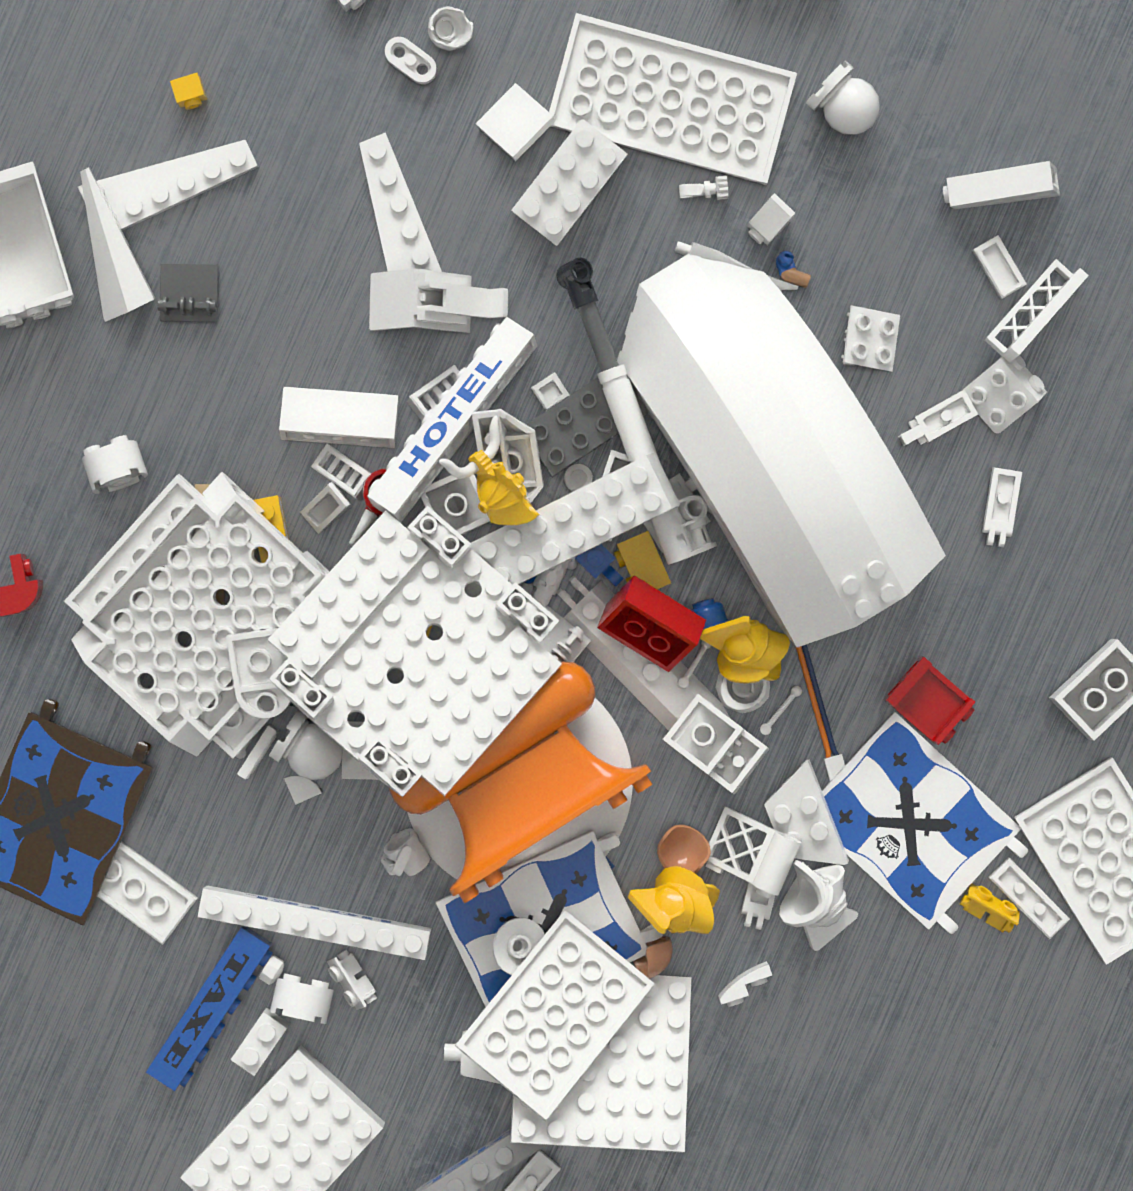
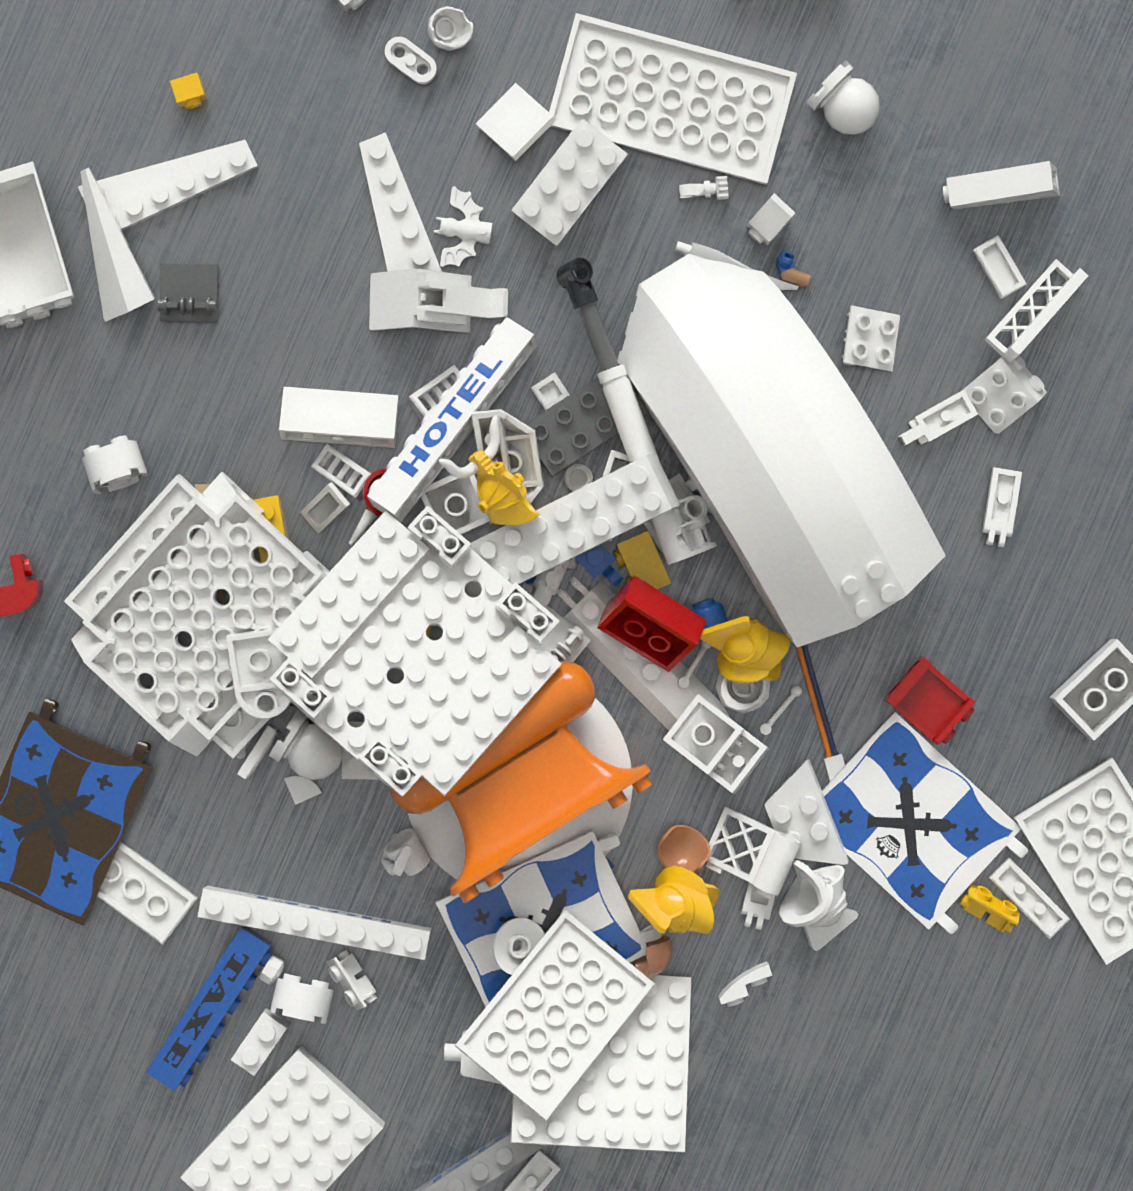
none -> white animal [434,186,493,267]

